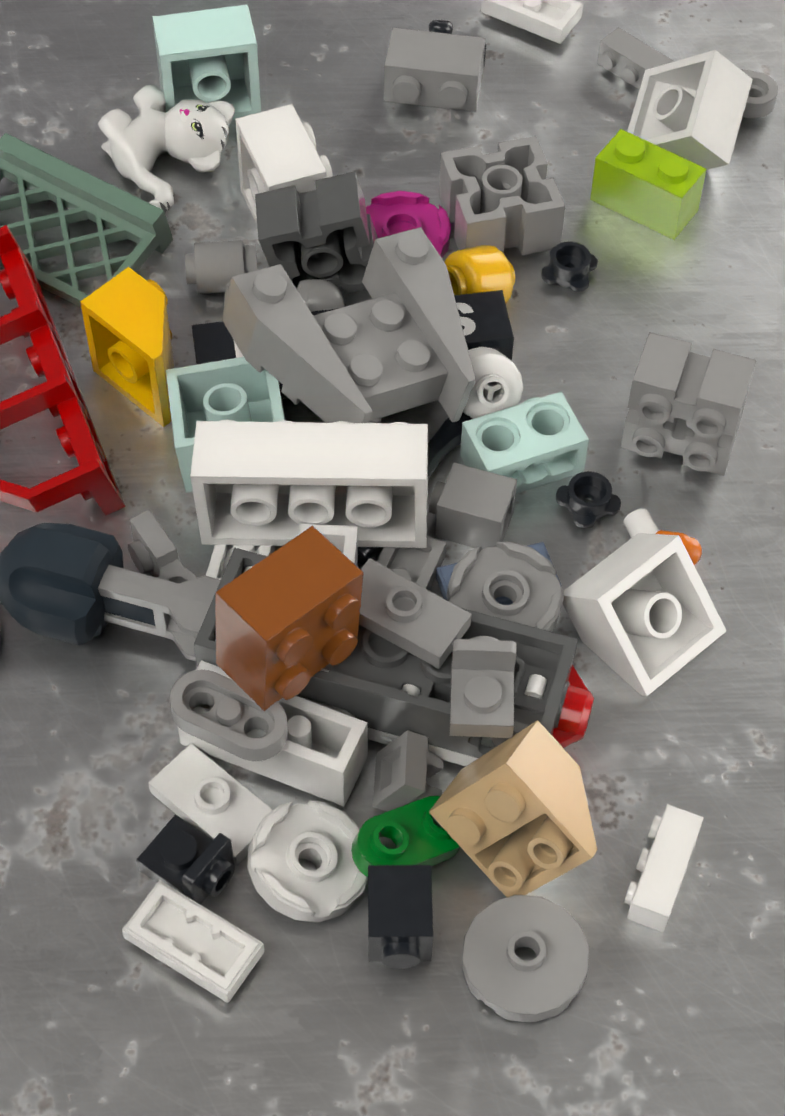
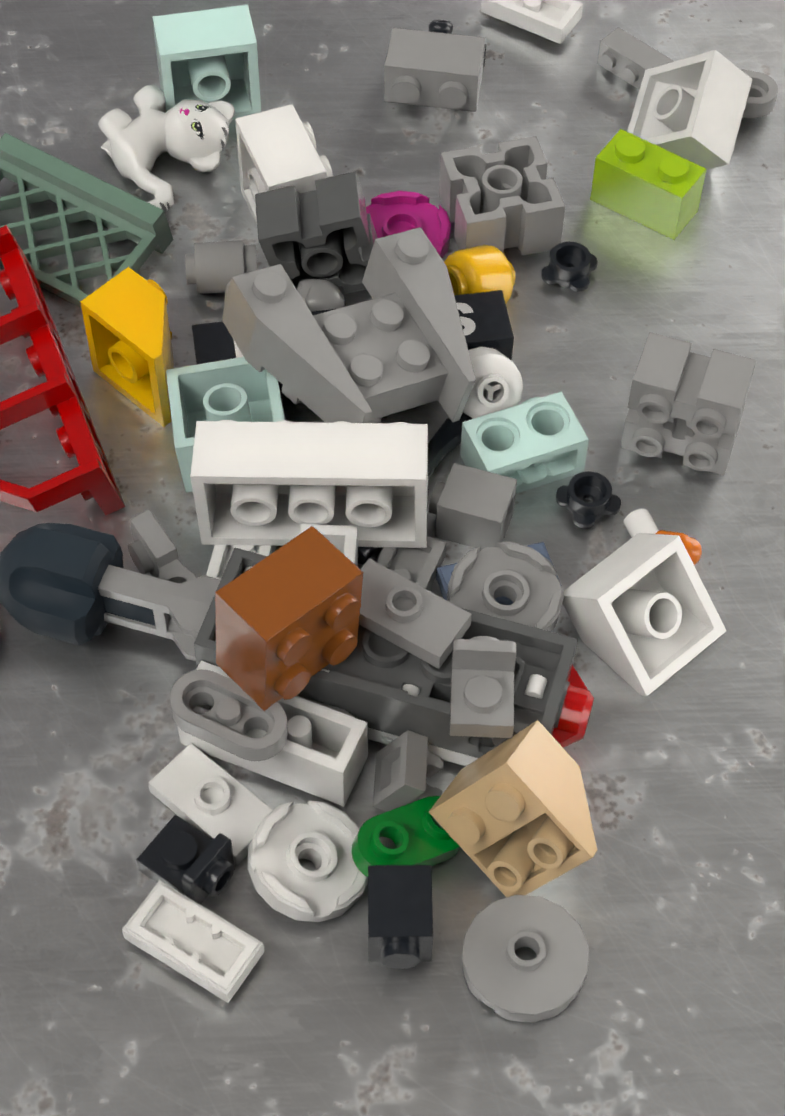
white piece [624,804,704,933] -> none

